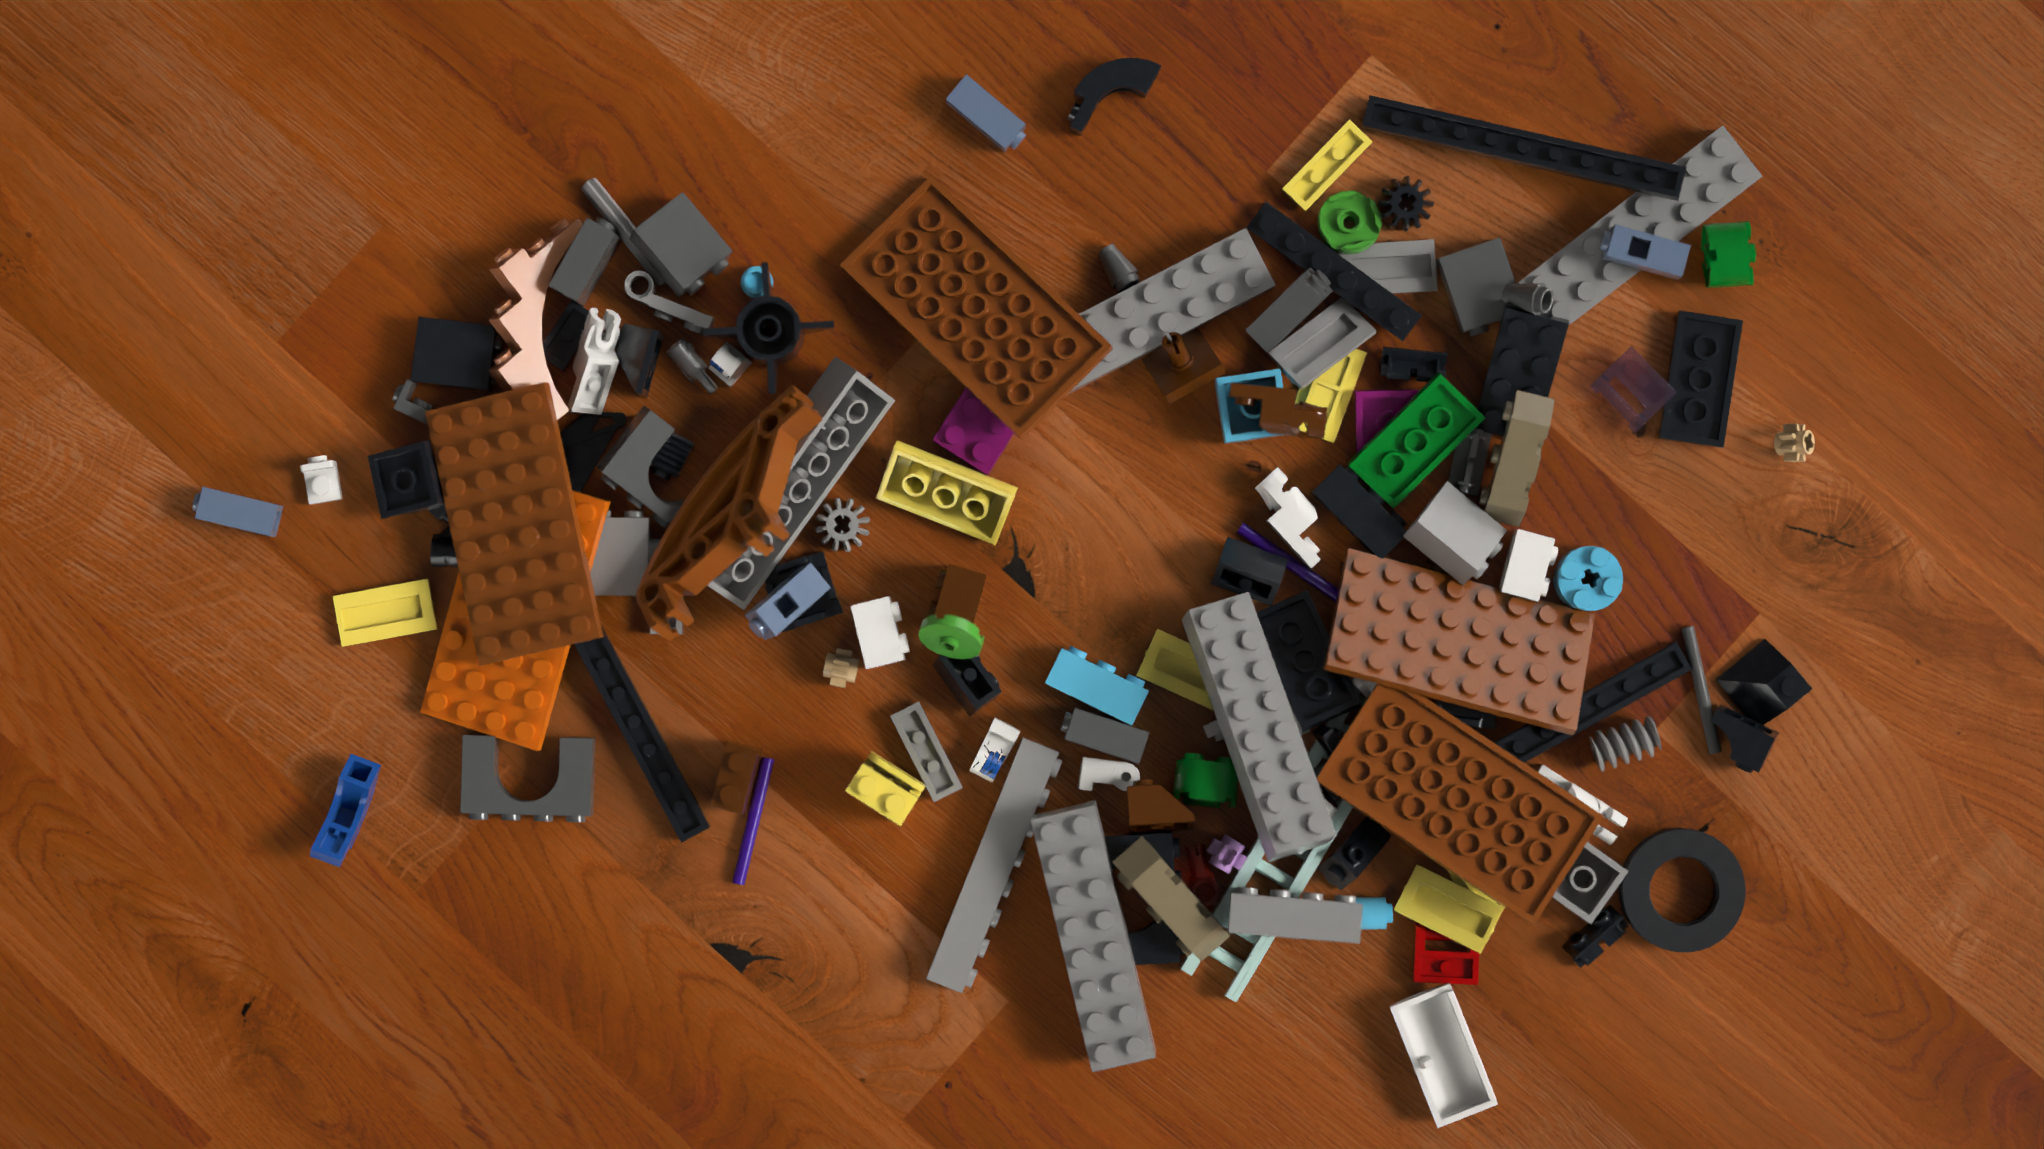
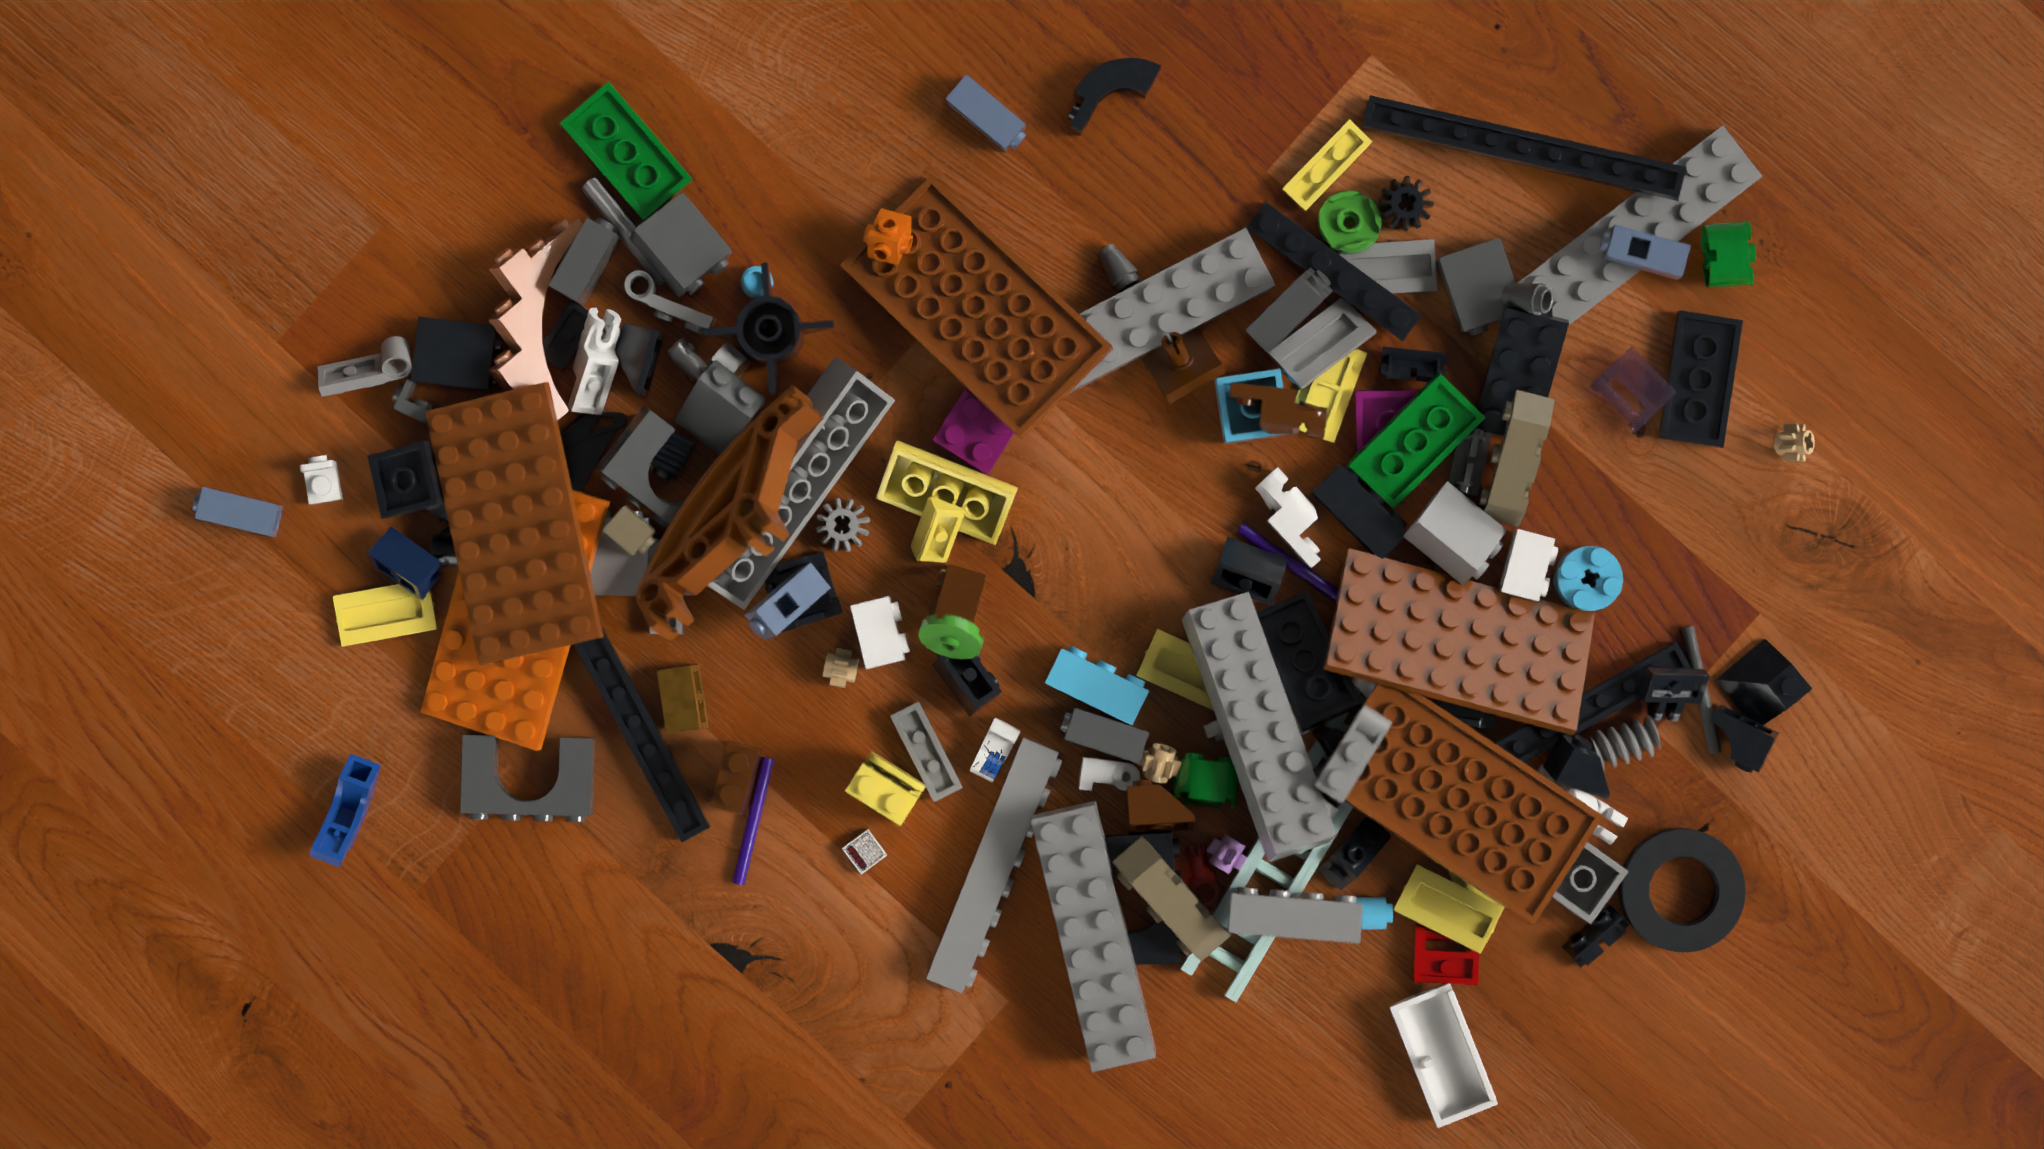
none -> light grey plate [318,336,411,397]
none -> dark blue hinge [368,527,442,600]
none -> green plate [560,81,693,221]
none -> dark tan brick [603,506,656,556]
none -> pearl gold hinge [657,664,709,735]
none -> dark grey brick [674,360,767,455]
none -> tile [842,829,887,874]
none -> orange brick [863,208,913,265]
none -> light yellow slope [911,497,965,563]
none -> tan gear [1139,743,1181,783]
none -> light grey plate [1313,704,1392,803]
none -> black slope [1543,734,1610,799]
none -> black hinge [1639,668,1710,721]

